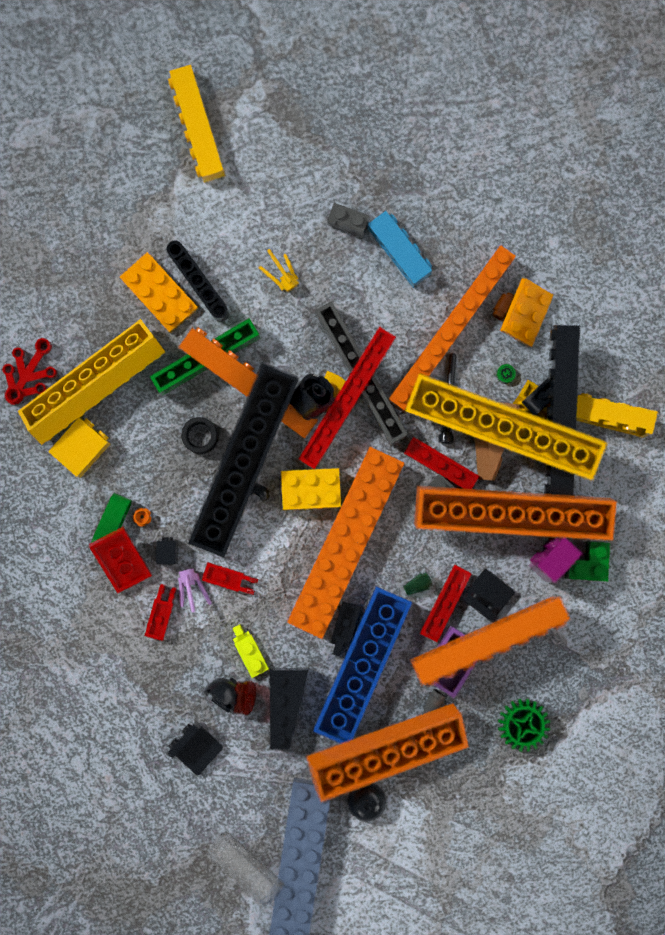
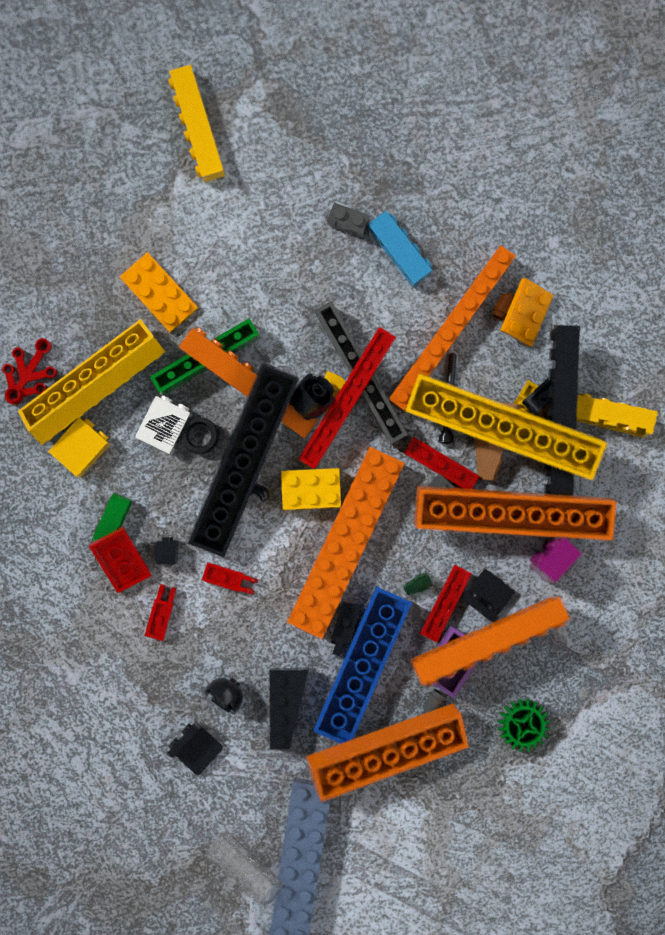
orange plate [133,508,152,527] -> none
black beam [166,241,229,322] -> none
lavender plant [178,569,212,613] -> none
neon yellow hinge [232,624,269,678] -> none
clear red piece [234,680,256,715] -> none
yellow plant [259,249,299,292] -> none
black cylinder [348,783,386,822] -> none
green tile [496,364,516,384] -> none
green brick [565,541,610,582] -> none
none -> white panel [135,395,192,455]

